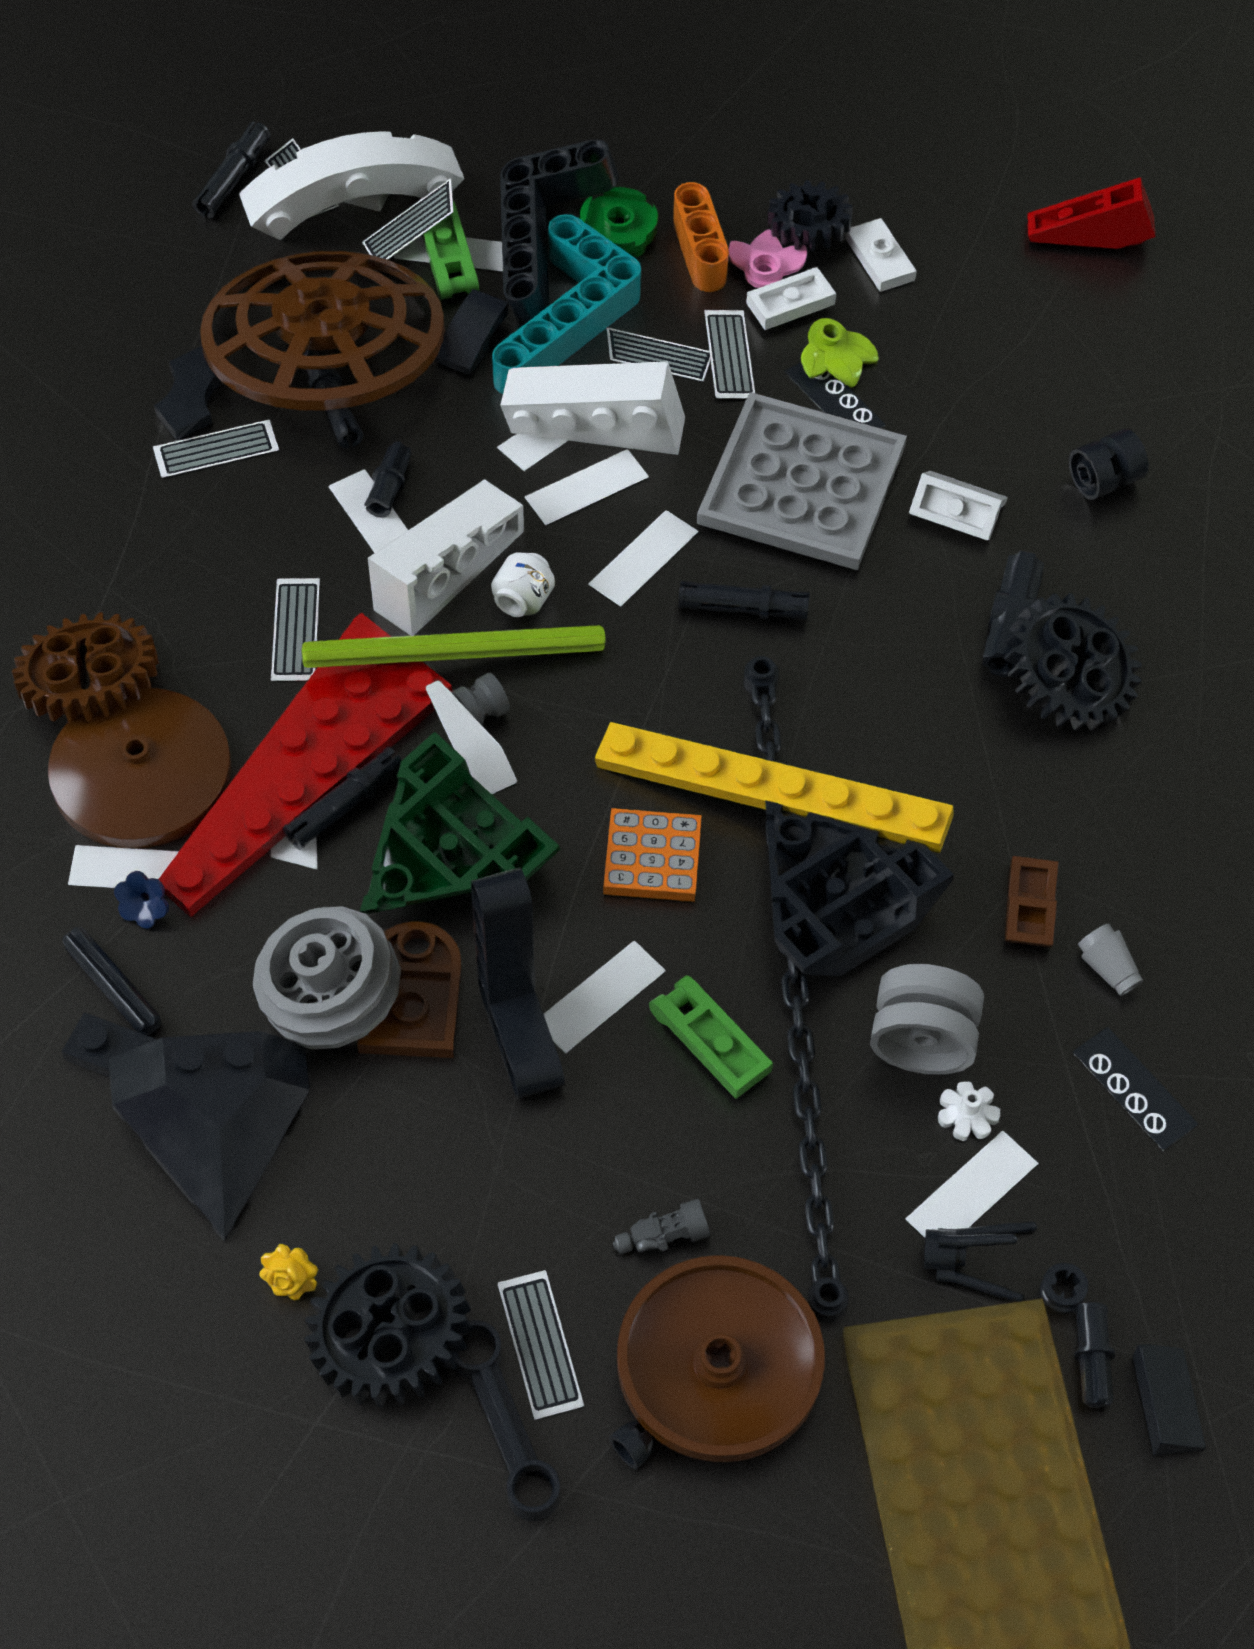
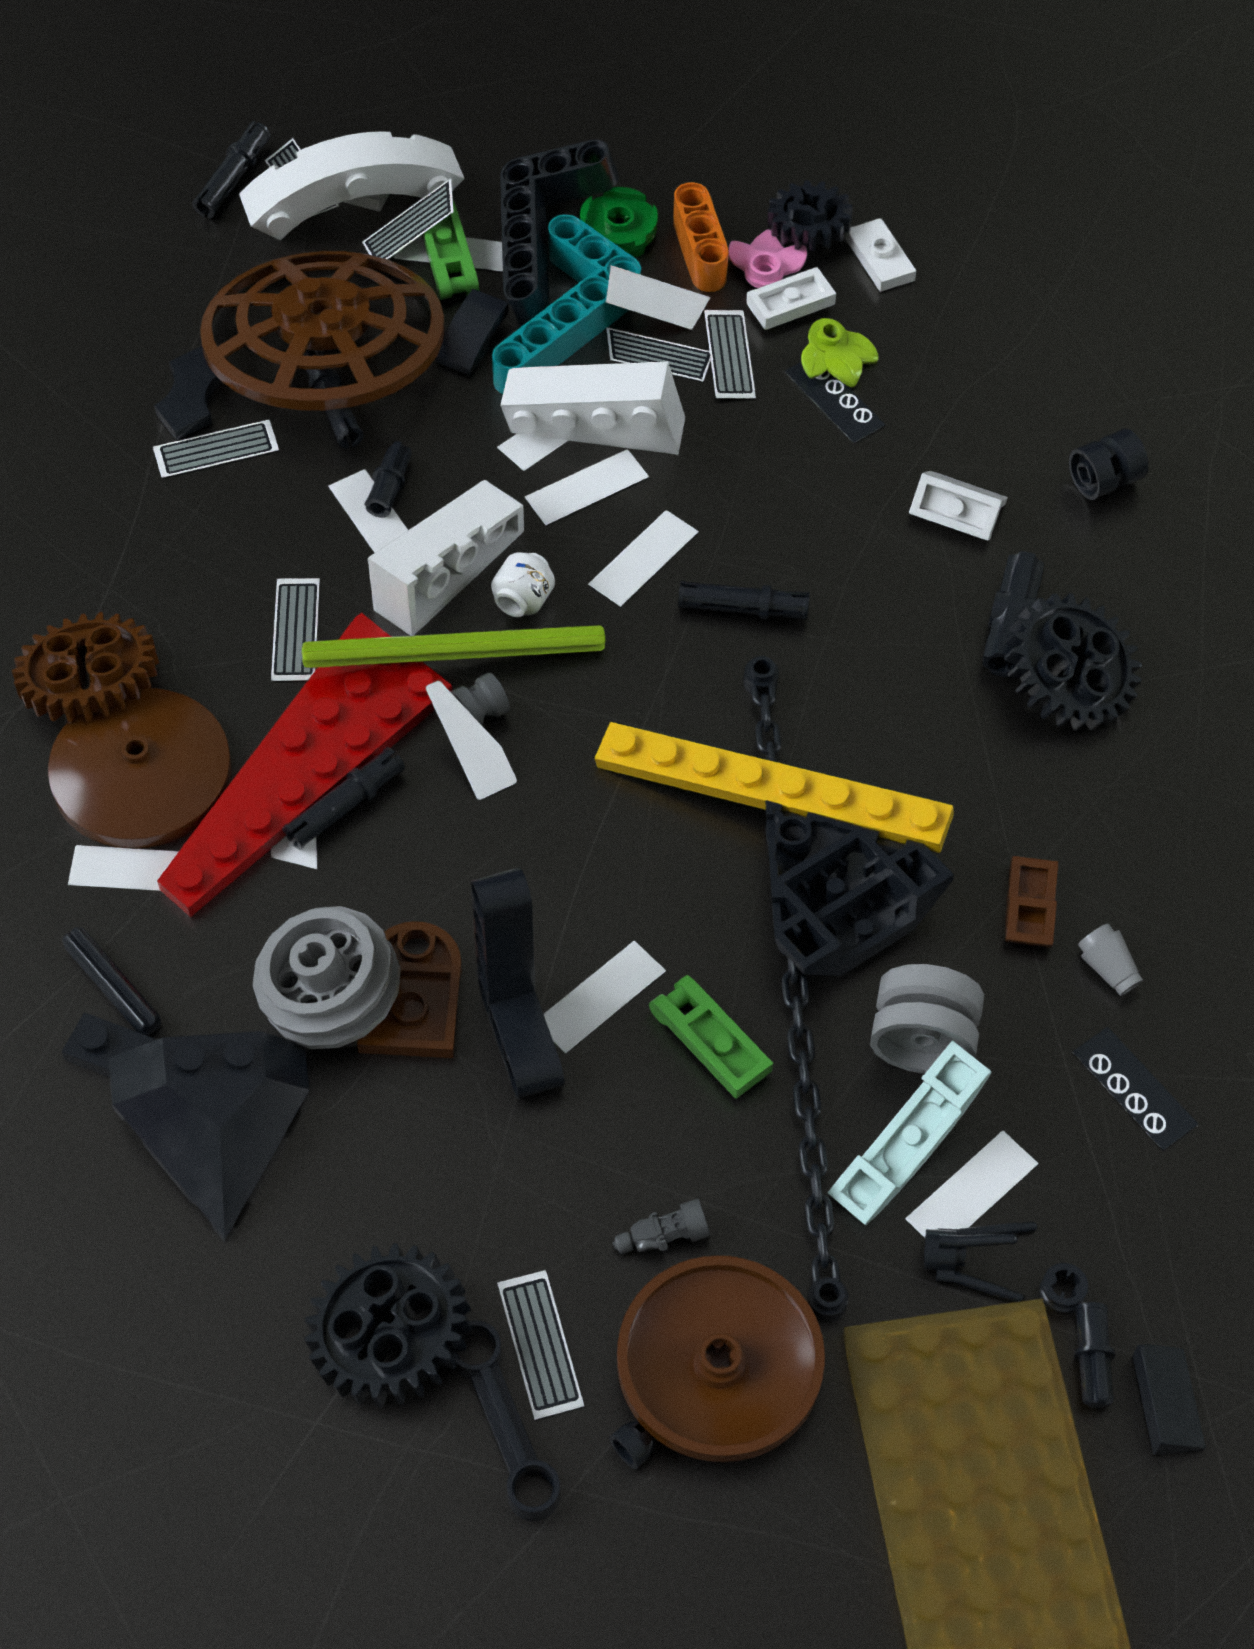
dark blue plant [114,871,169,928] -> none
yellow plant [260,1244,318,1300] -> none
dark green wedge [360,732,561,914] -> none
tile [603,808,702,902] -> none
light grey plate [697,392,907,570] -> none
white plant [938,1082,1000,1141] -> none
red slope [1028,177,1156,249] -> none
none -> white sticker [606,265,711,330]
none -> light aqua slope [827,1040,992,1225]

